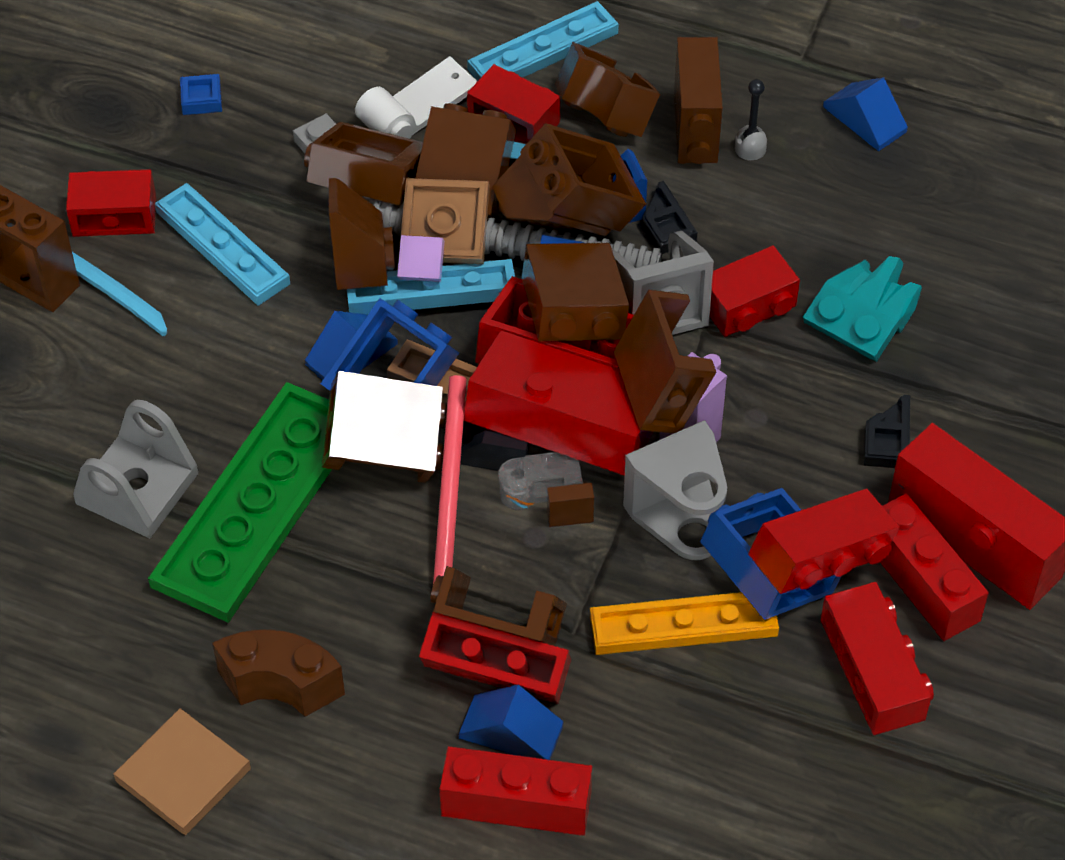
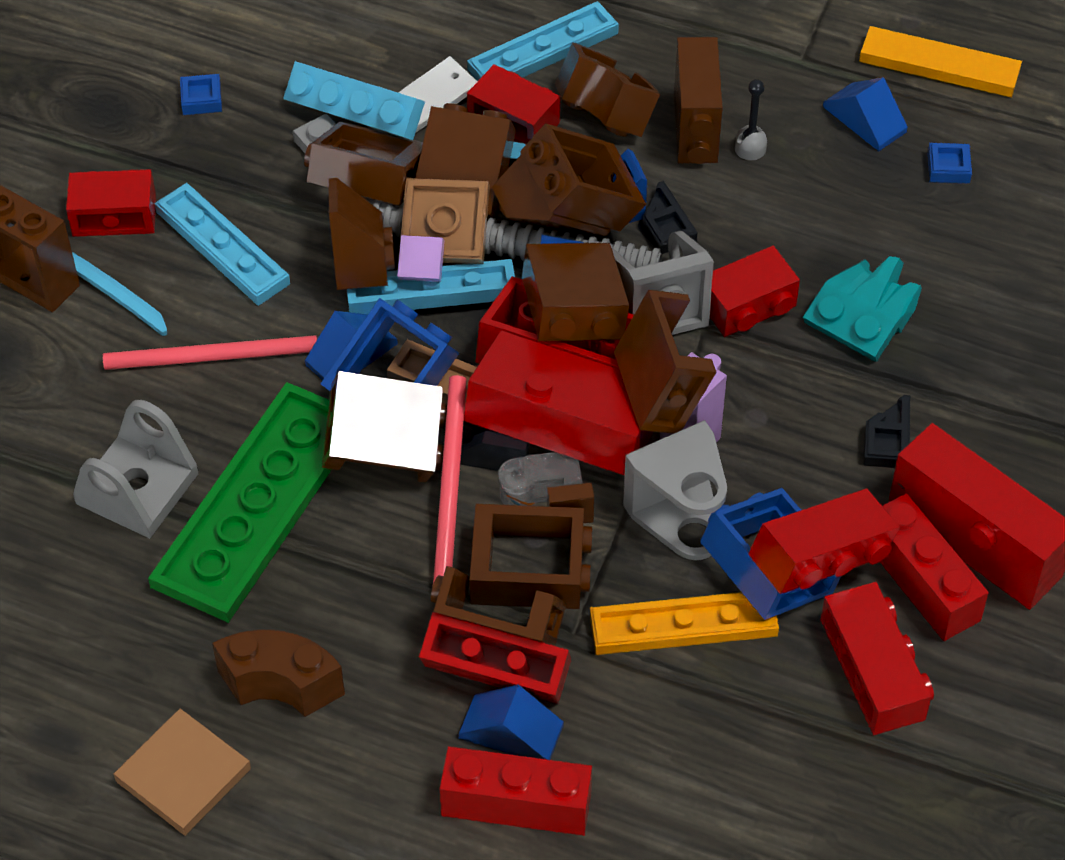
none -> coral piece [103,335,317,370]
none -> medium azure plate [283,61,425,140]
none -> reddish brown window [469,504,592,609]
none -> light orange tile [859,26,1022,97]
none -> blue tile [928,143,972,183]

